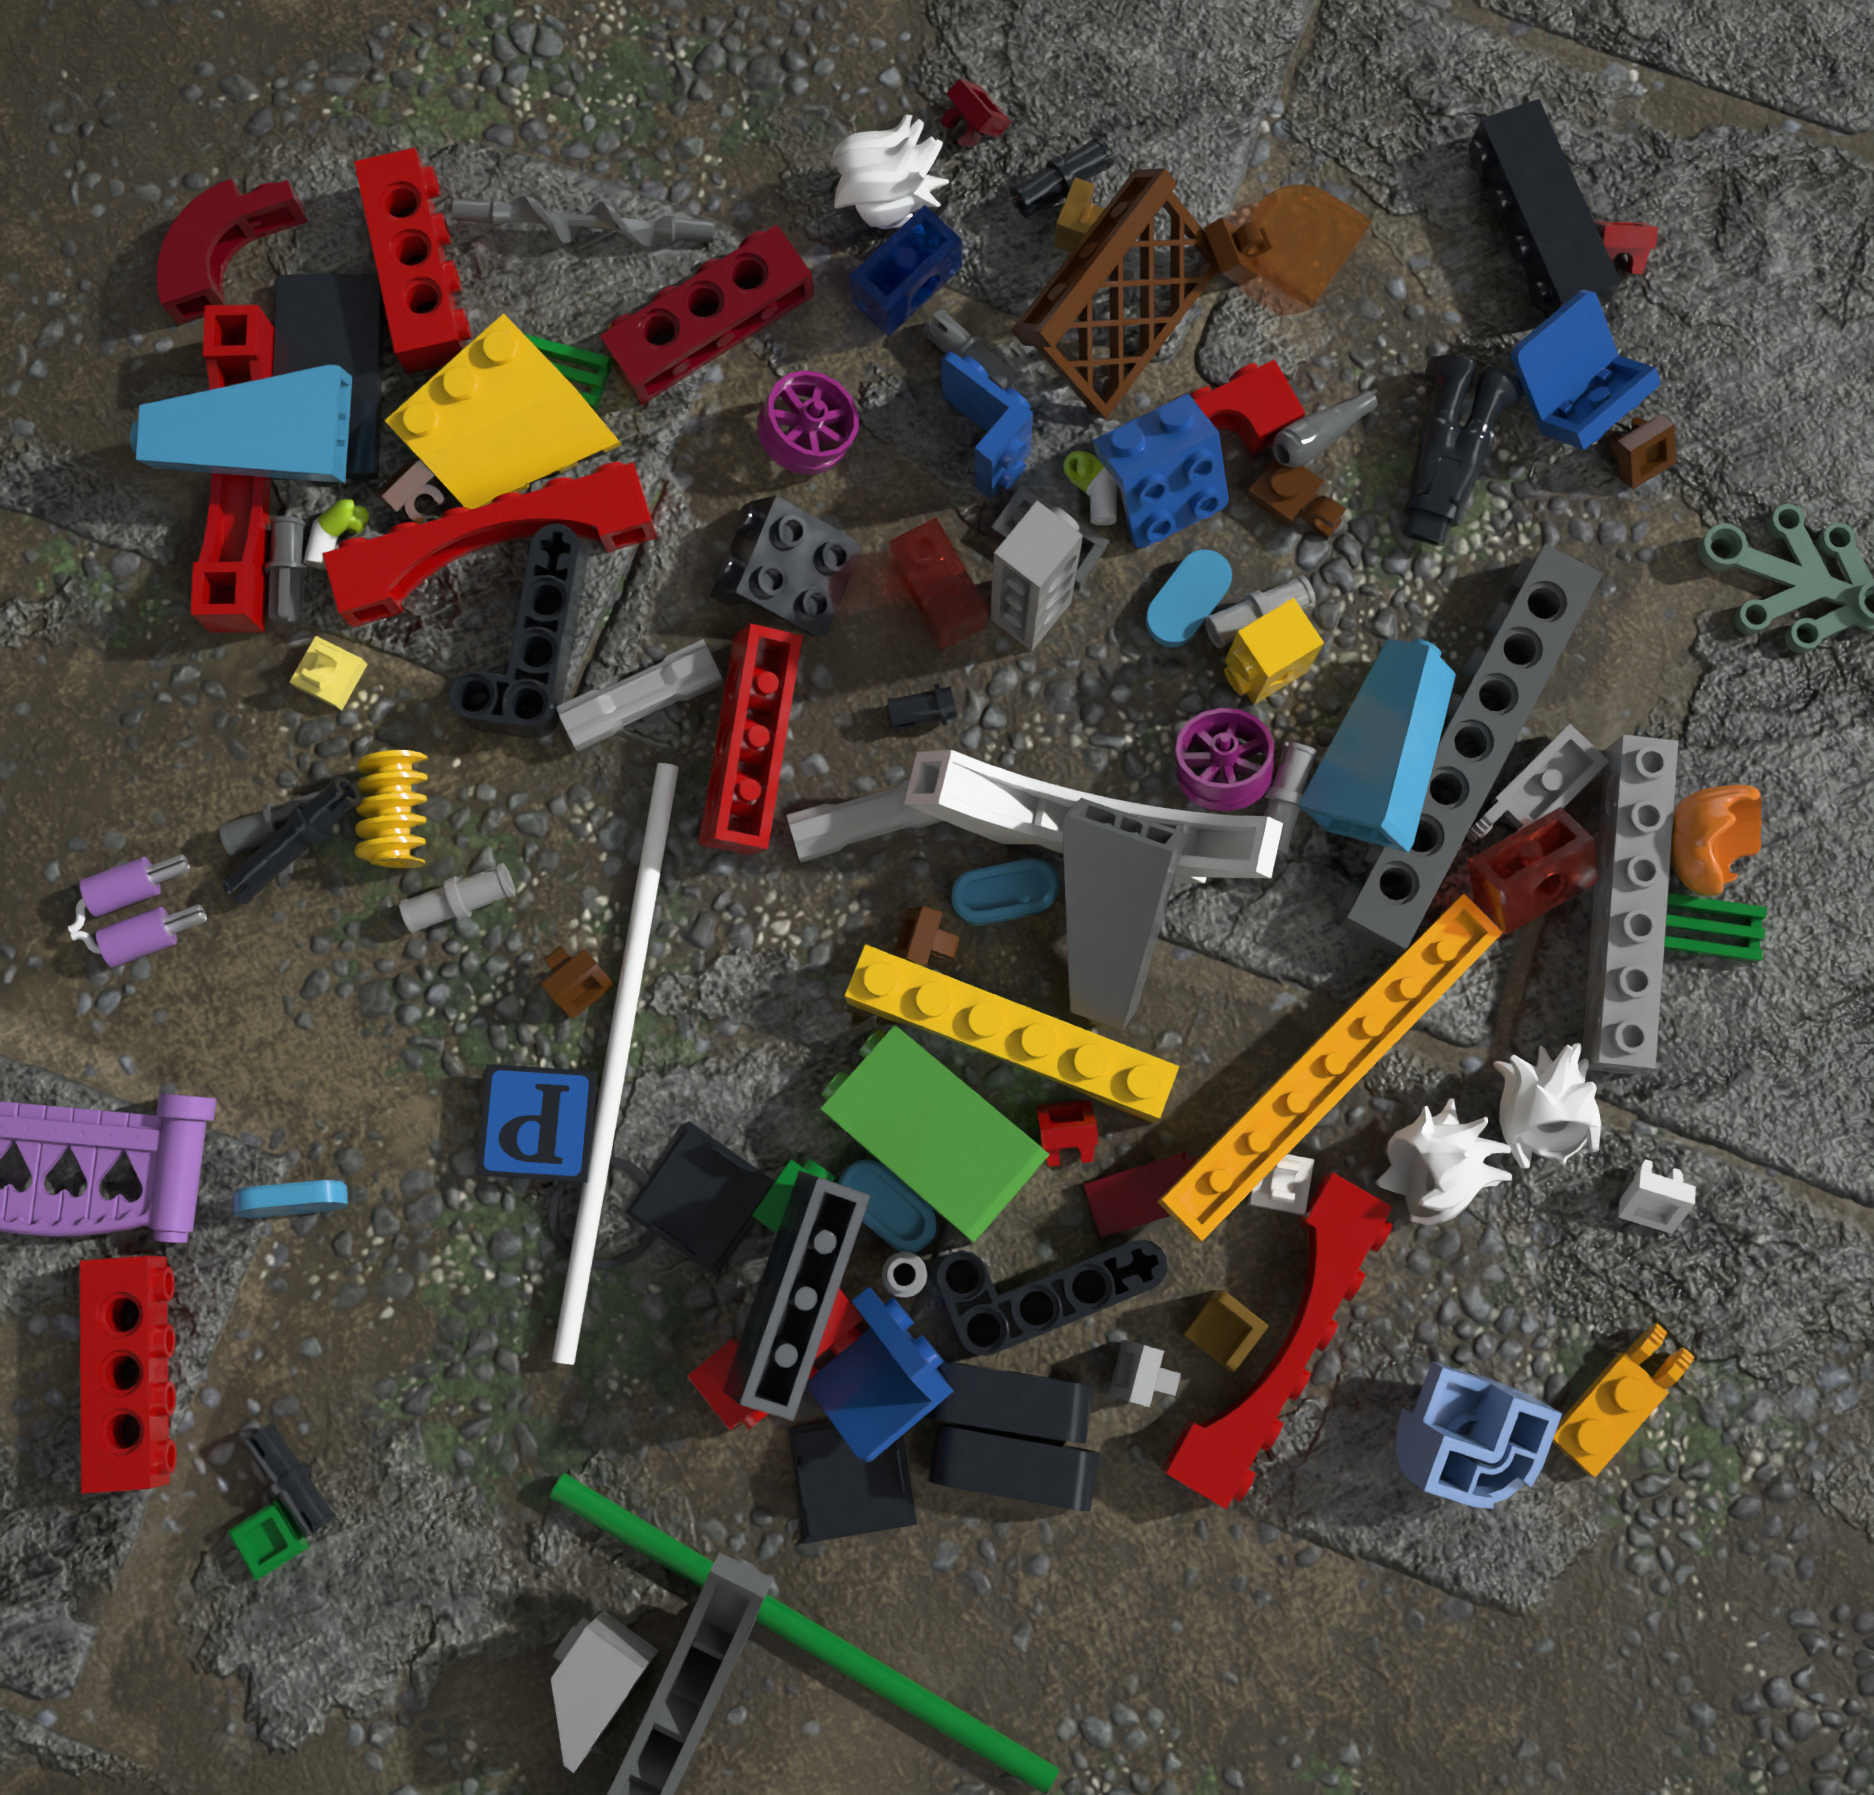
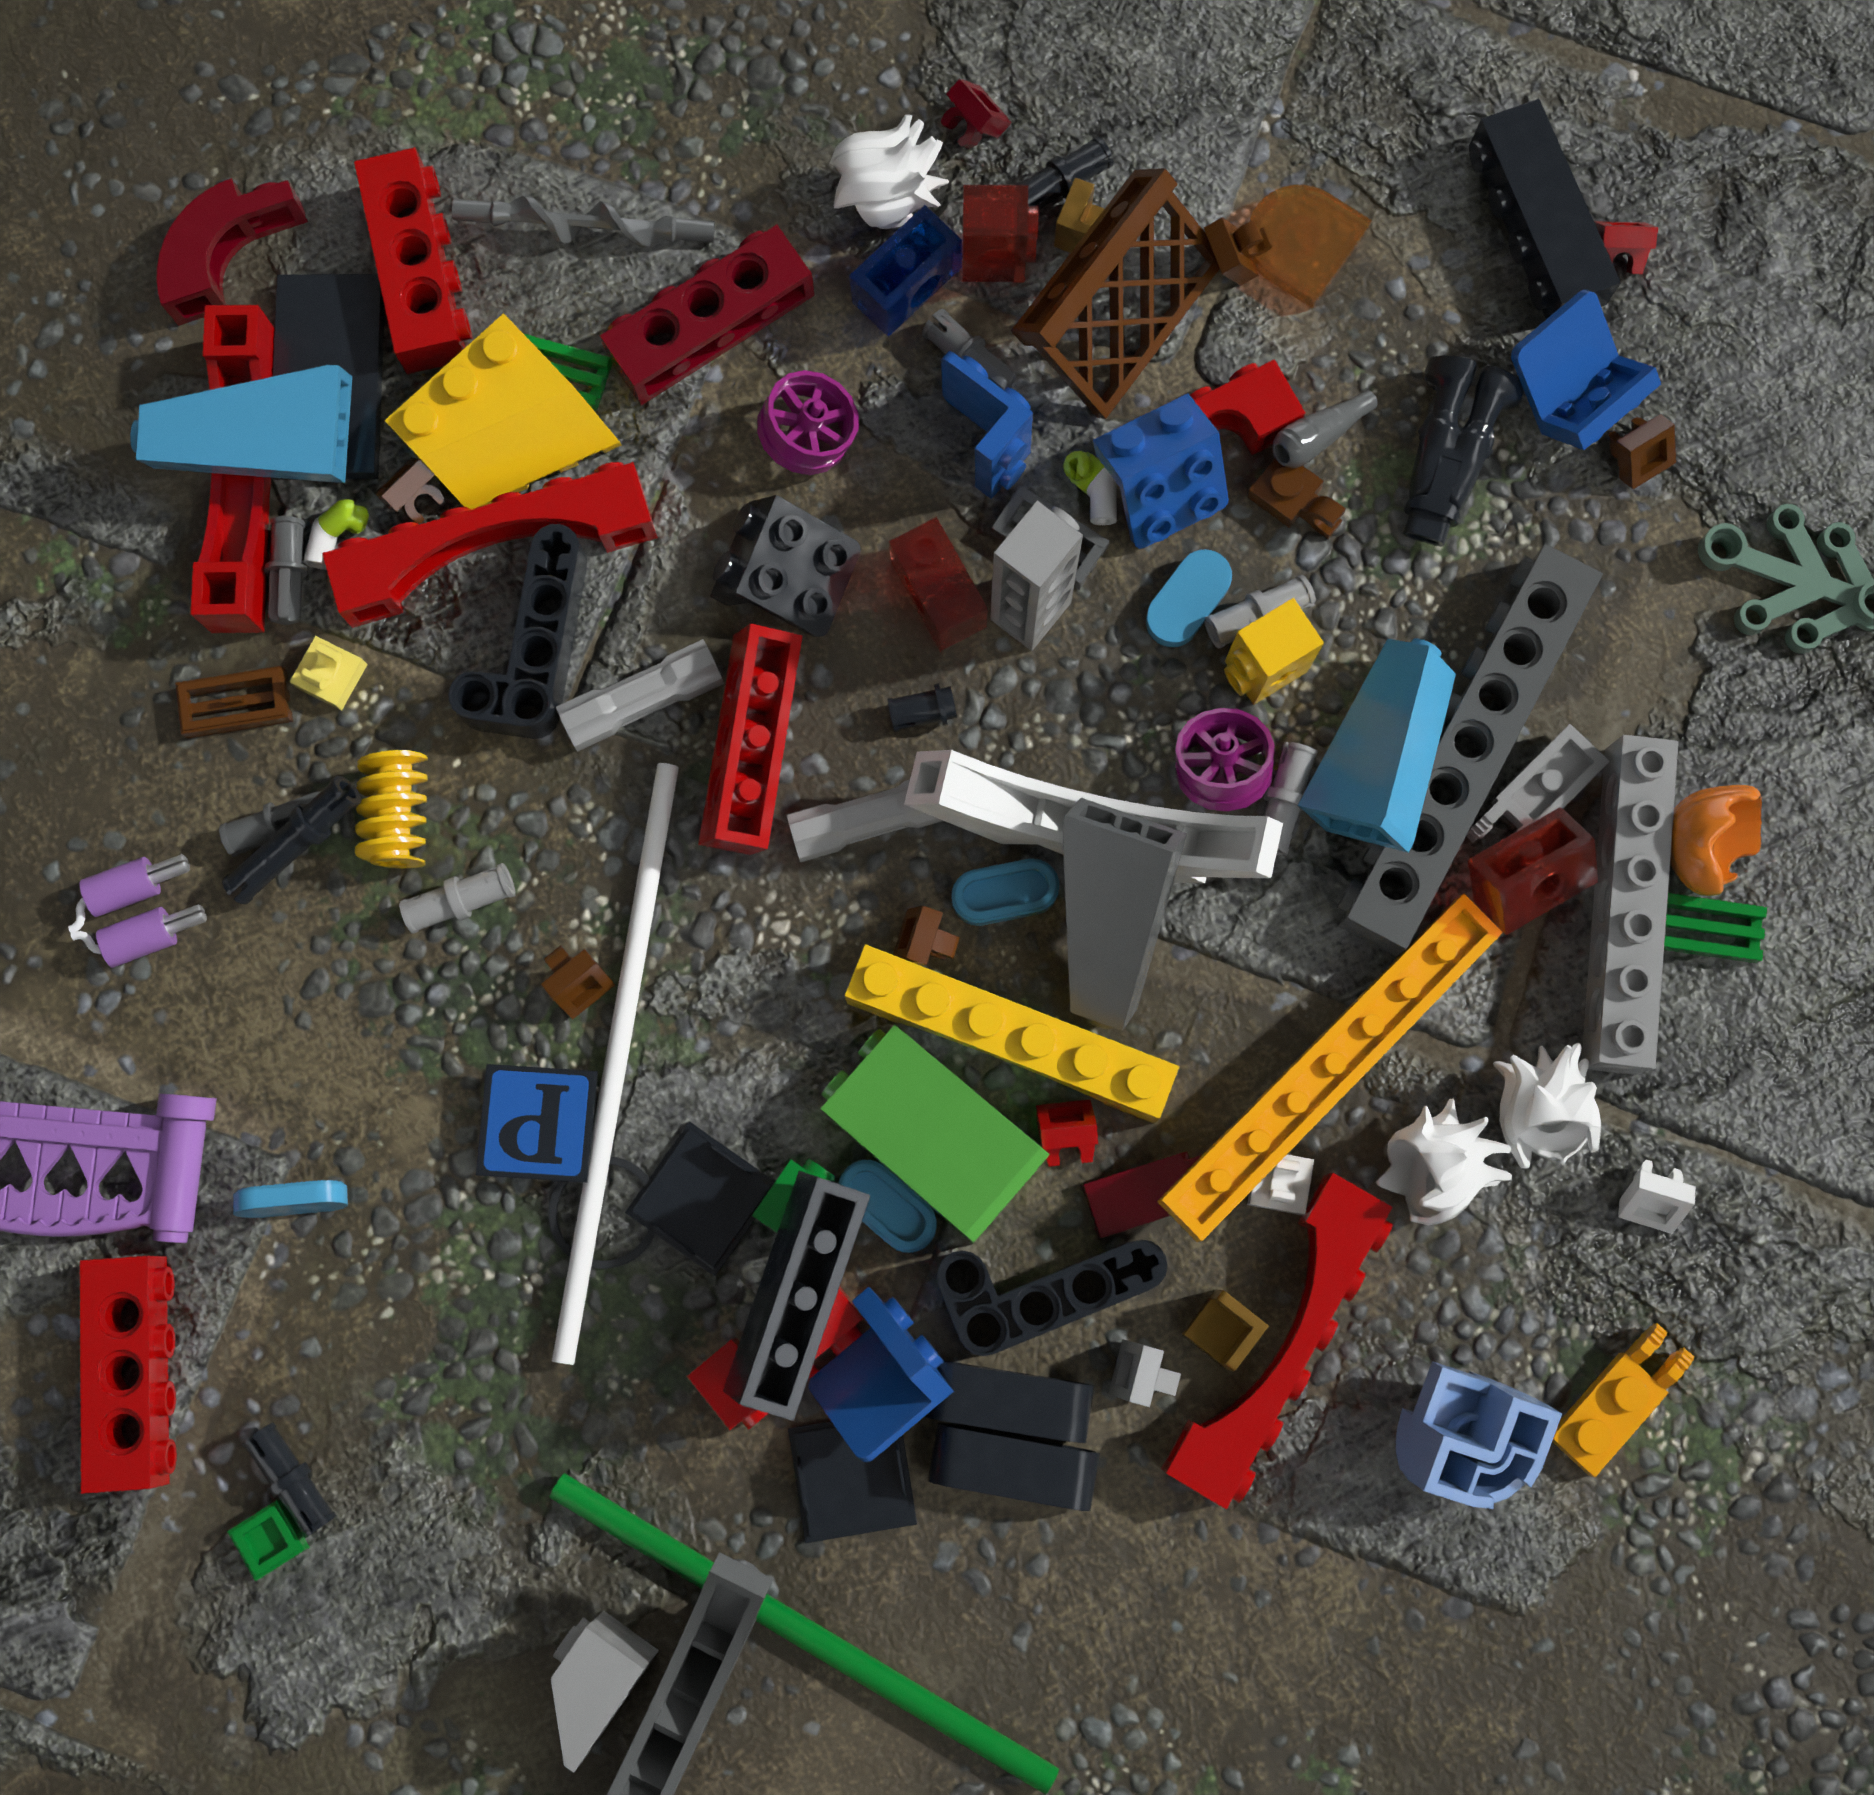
light grey pin [882,1252,927,1298] -> none
none -> reddish brown tile [175,666,293,738]
none -> clear red brick [962,185,1038,282]

